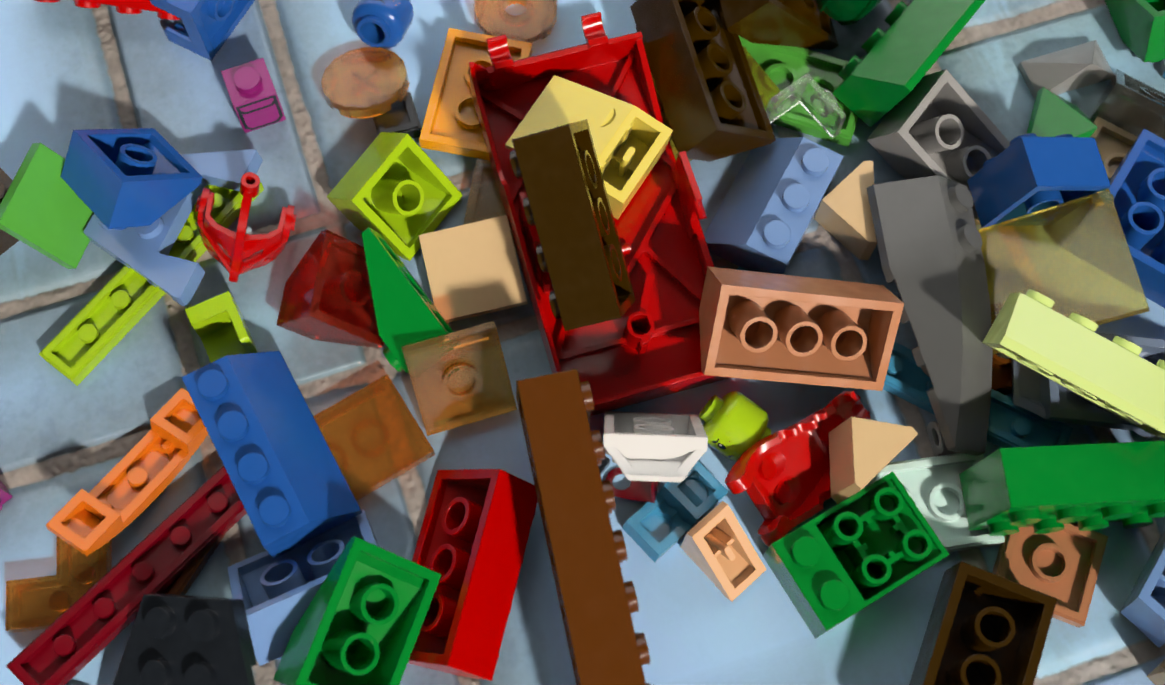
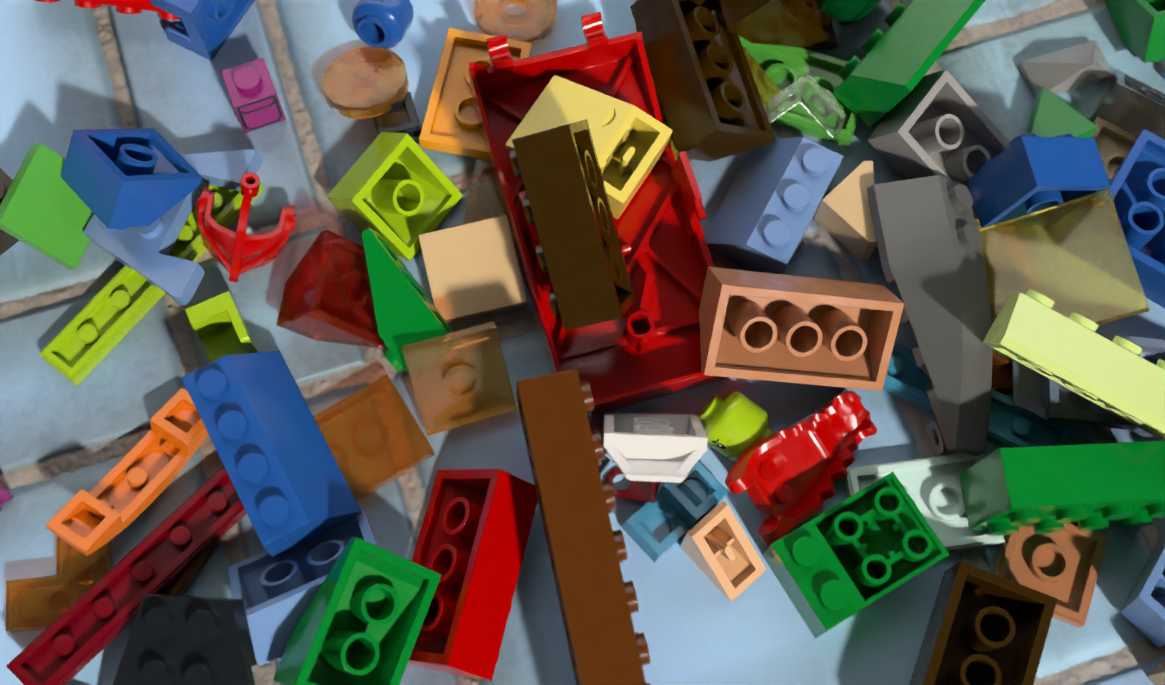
tan slope [828,417,918,504] -> none

